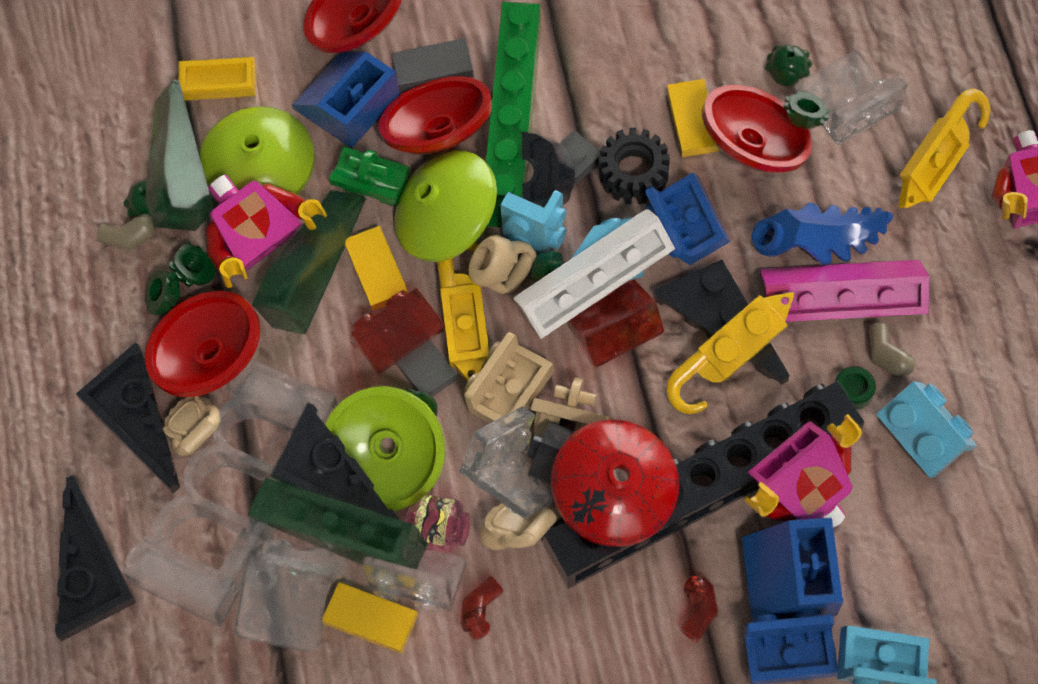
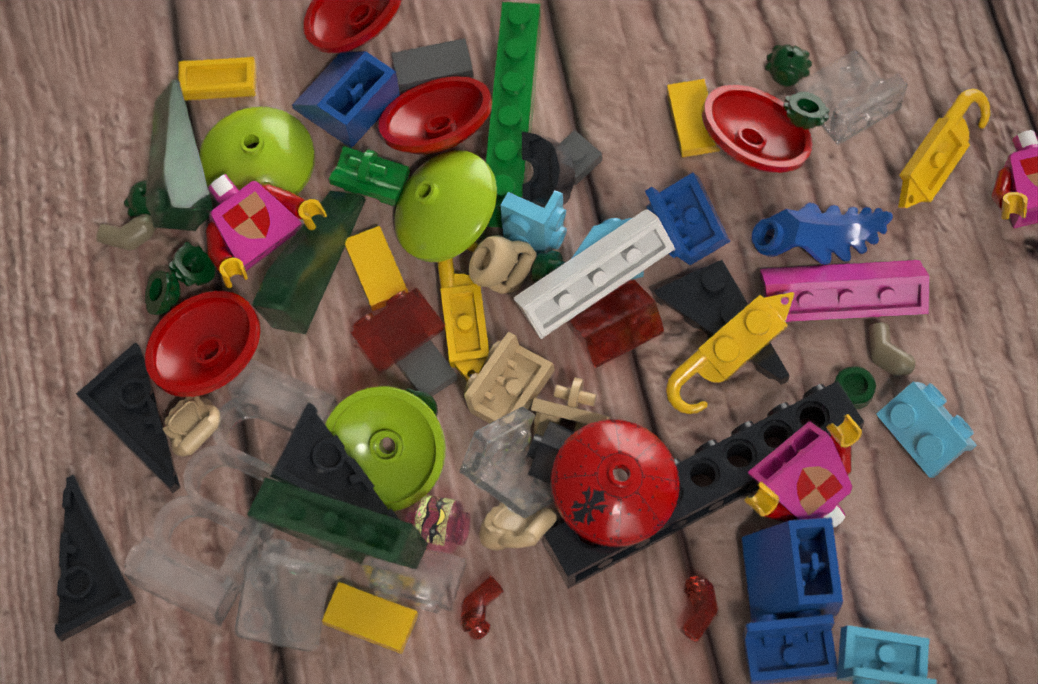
black tyre [599,128,670,204] -> none

